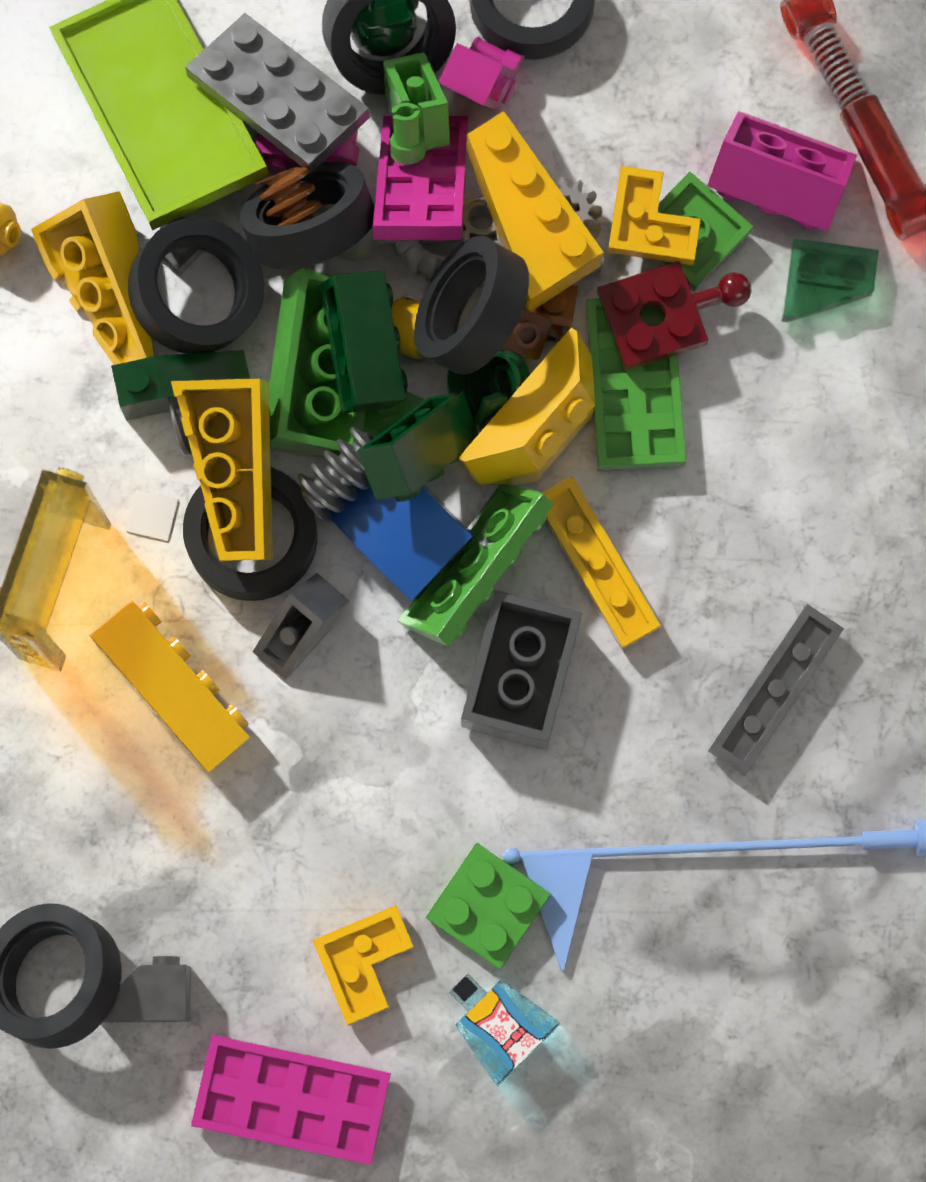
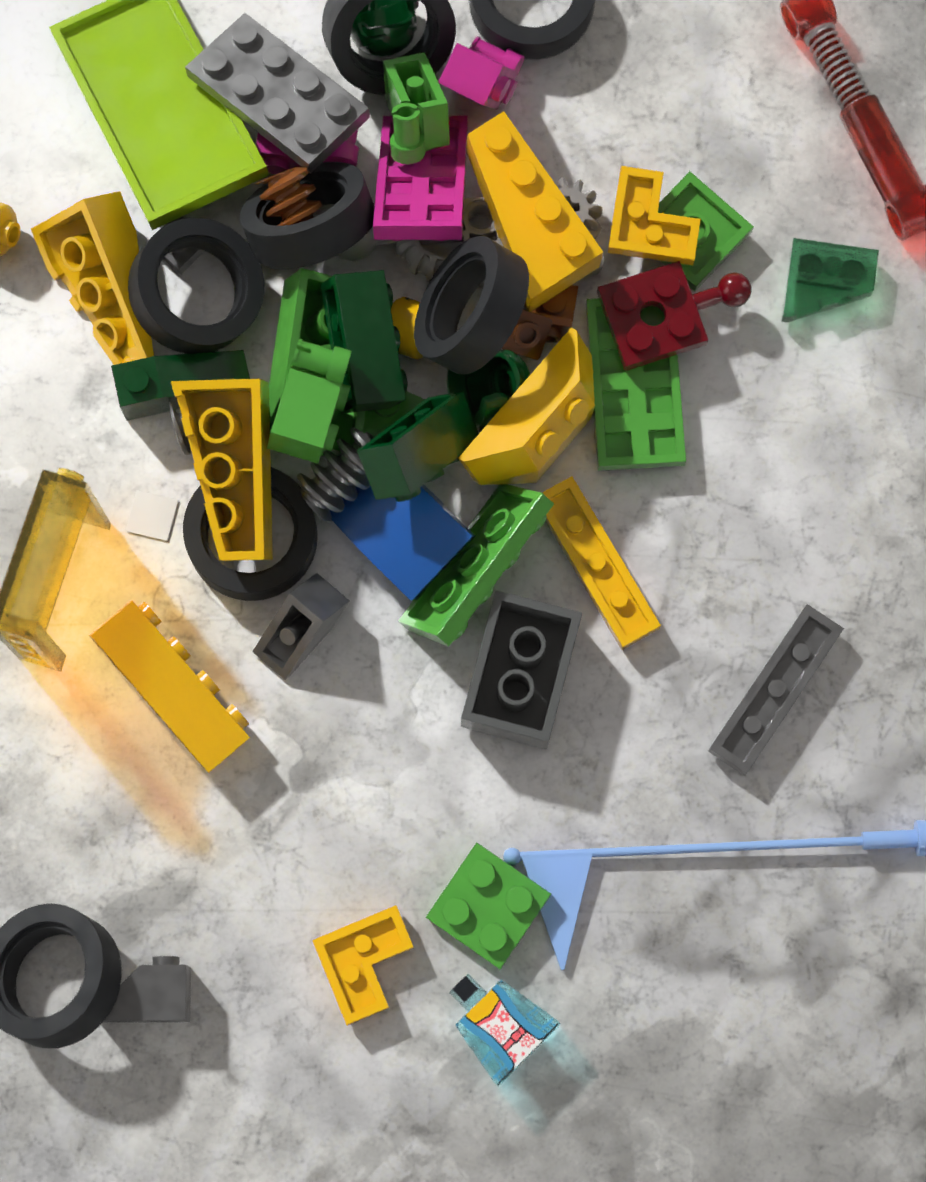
dark pink plate [191,1034,391,1165] -> none
dark pink slope [707,111,857,232] -> none
none -> bright green hinge [267,338,352,464]

